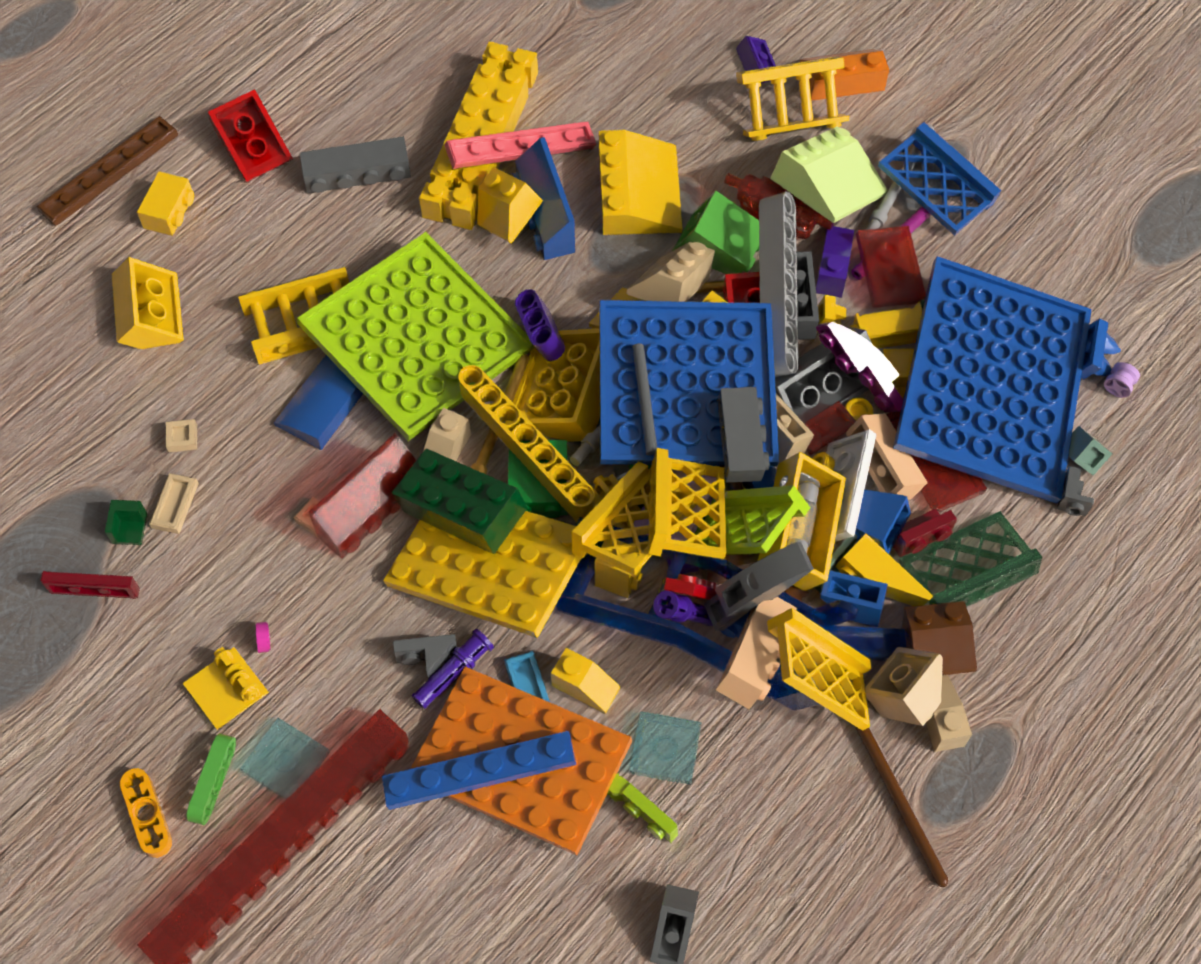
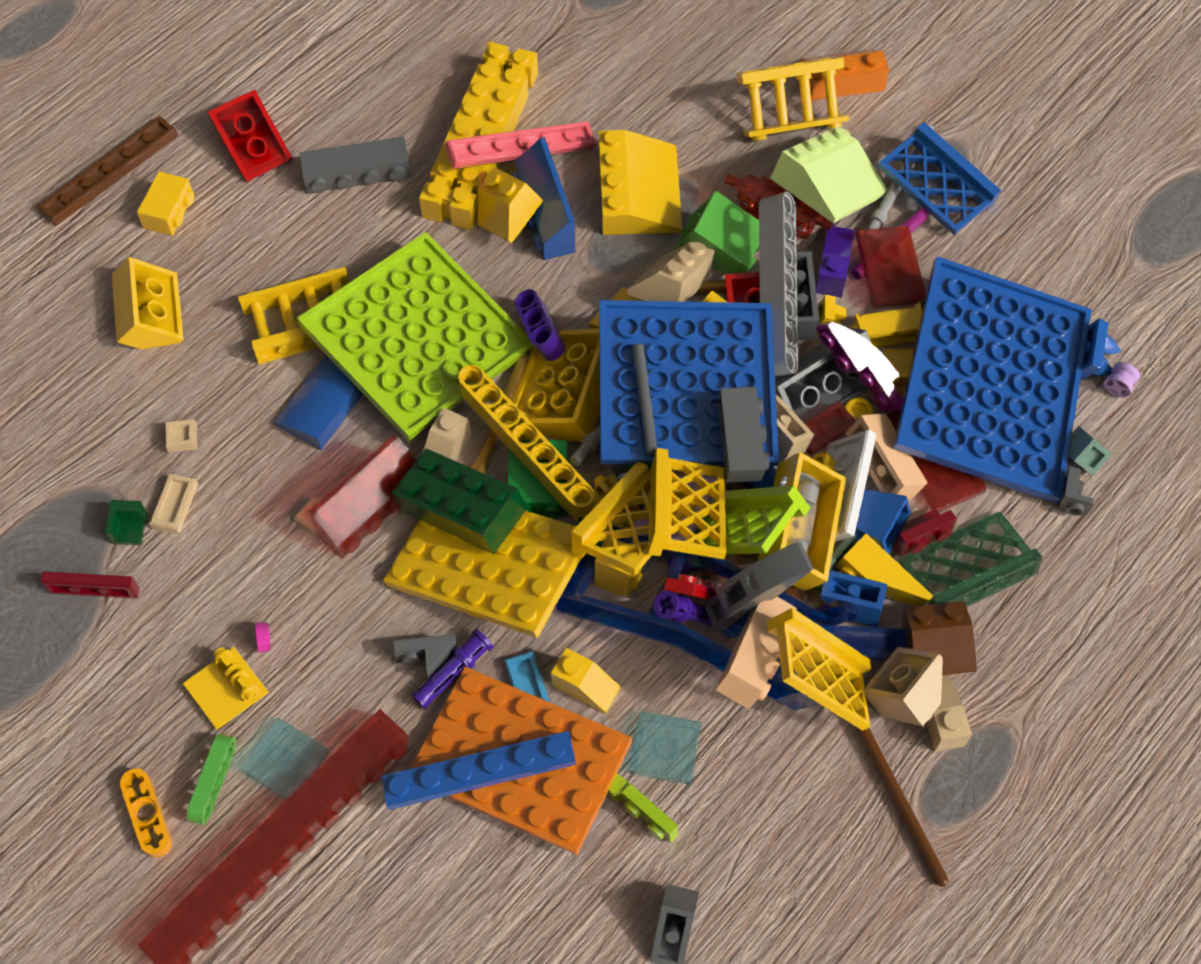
dark purple slope [736,36,776,84] -> none

